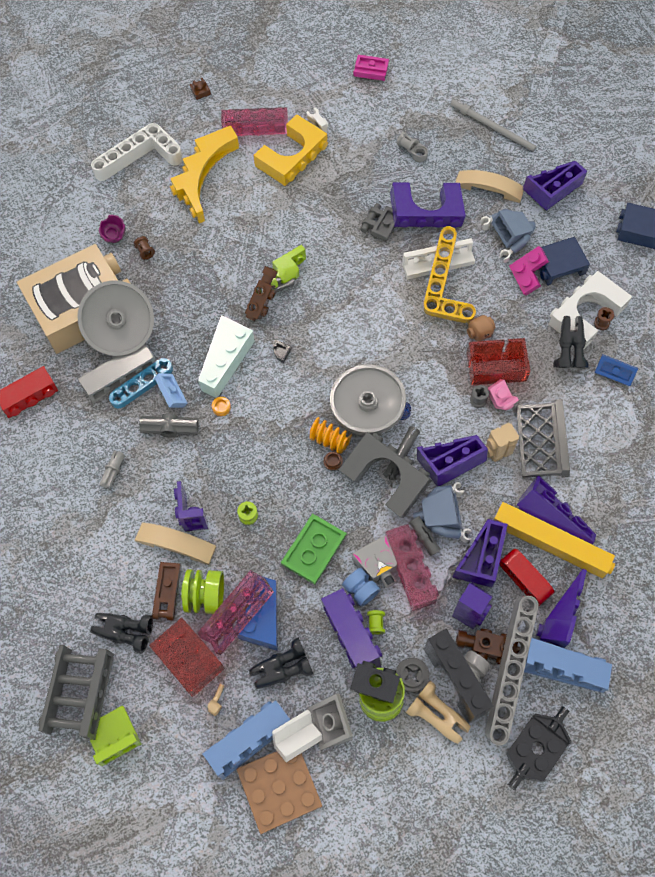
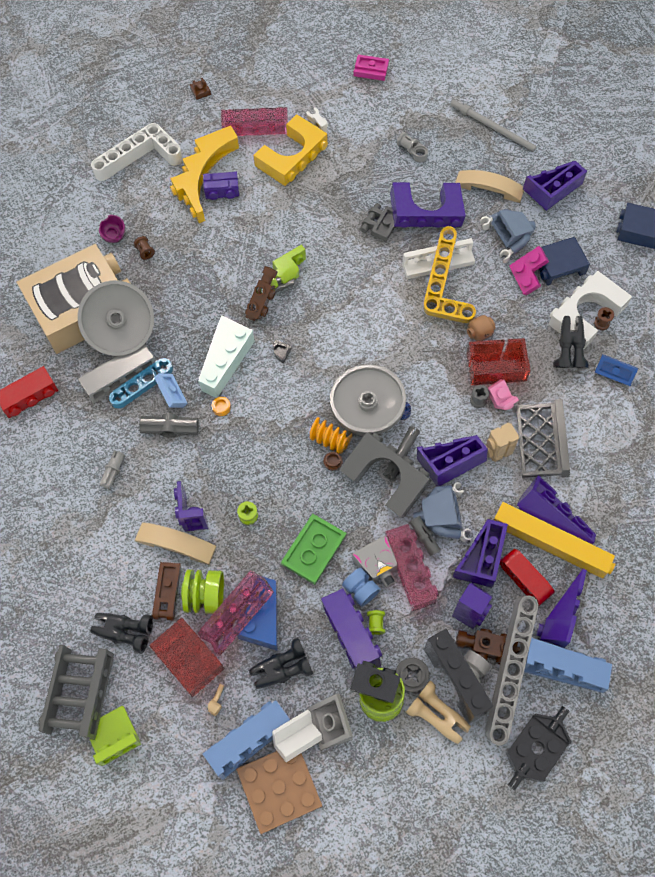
none -> dark purple brick [203,171,239,200]

